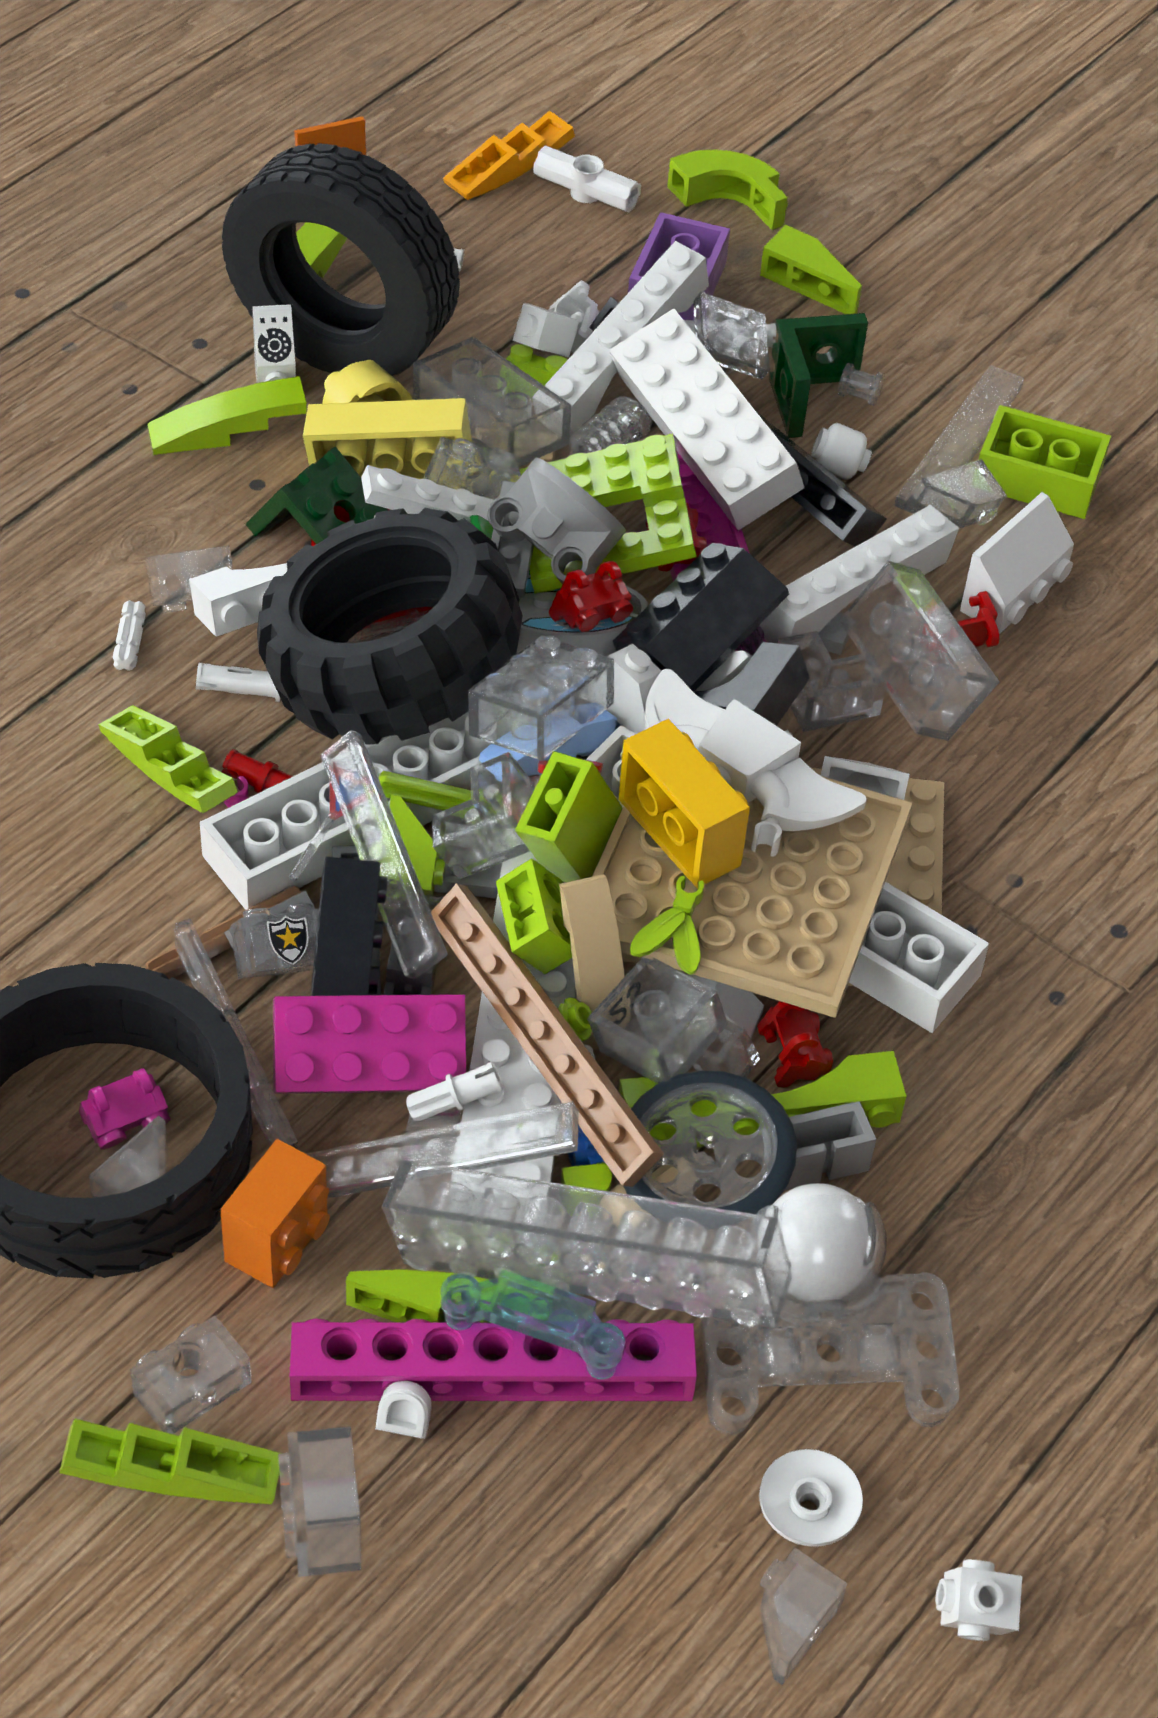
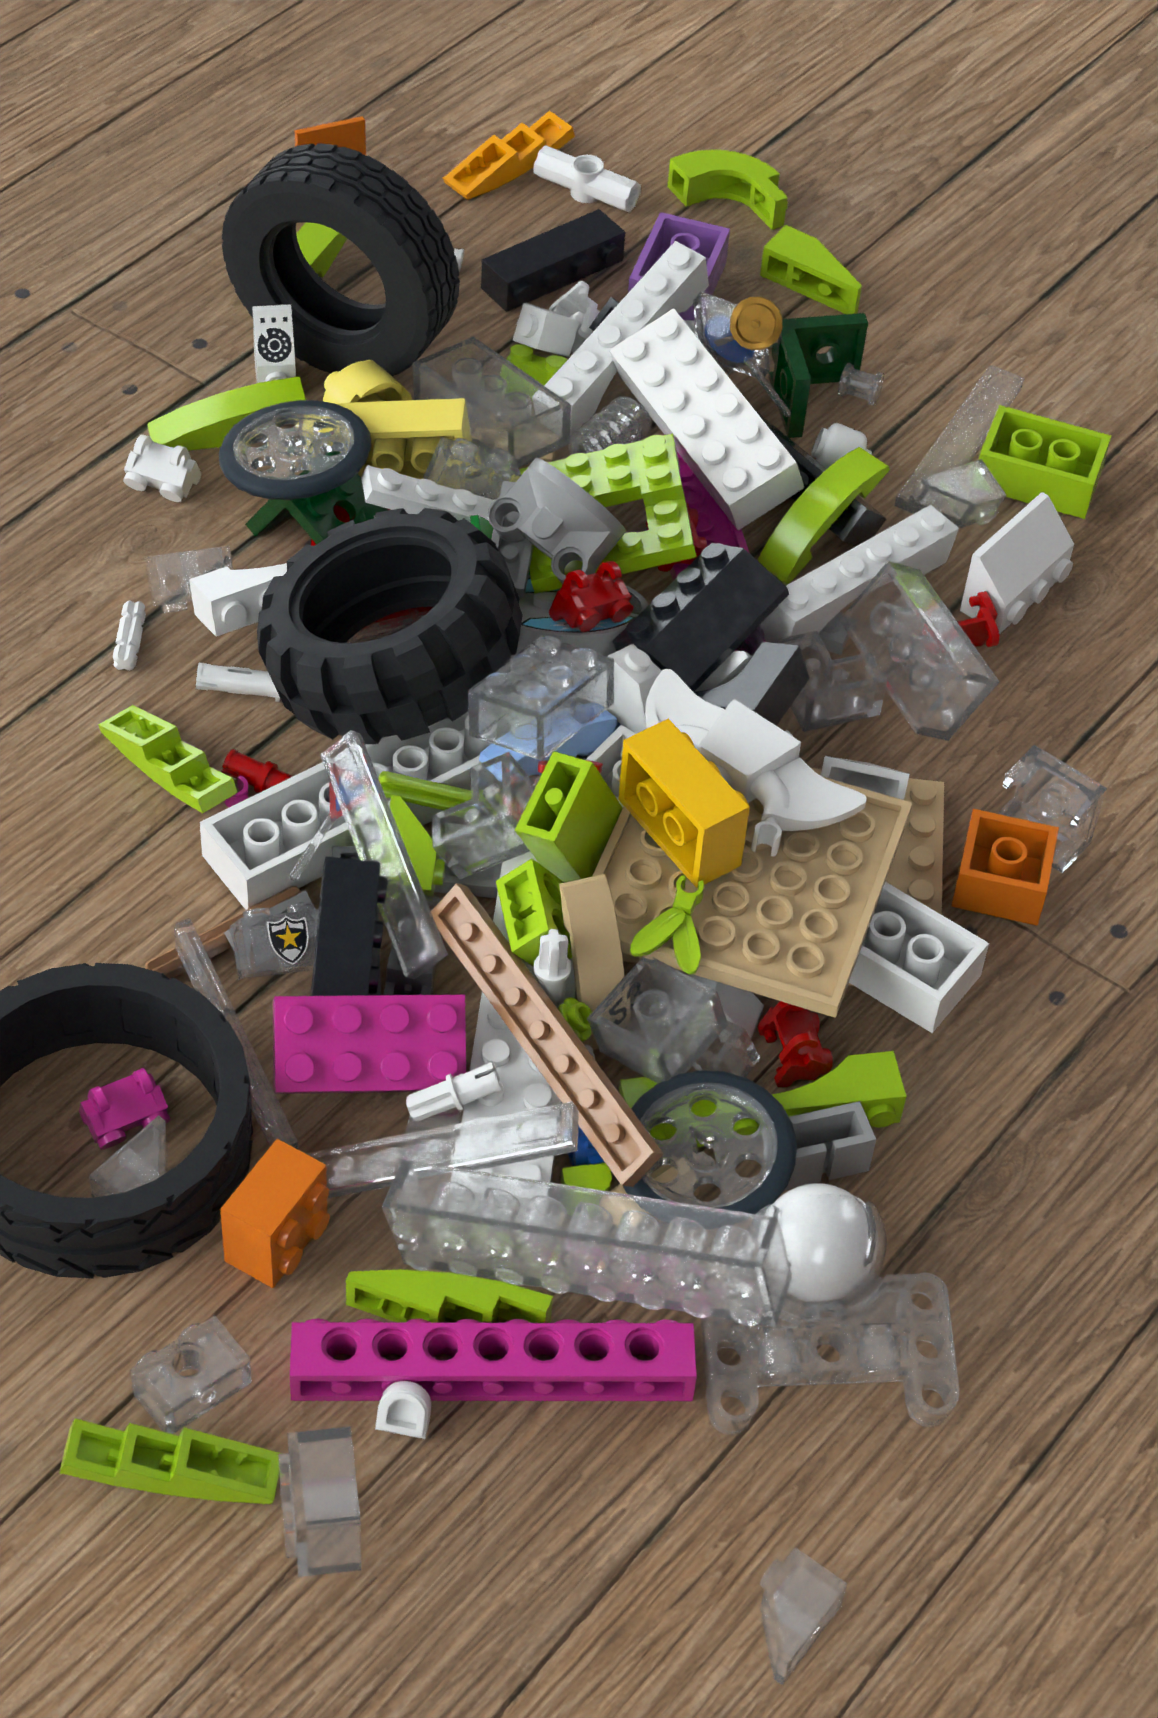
clear light blue plate [440,1269,625,1380] -> none
white dish [759,1449,863,1547] -> none
white brick [936,1560,1022,1641] -> none
none -> white piece [123,434,201,502]
none -> wedge [219,400,372,500]
none -> black brick [481,209,626,312]
none -> white axle [534,929,571,1005]
none -> clear piece [705,315,791,417]
none -> pearl gold piece [730,296,783,350]
none -> lime slope [757,447,890,586]
none -> orange brick [951,809,1059,926]
none -> clear panel [997,745,1107,873]

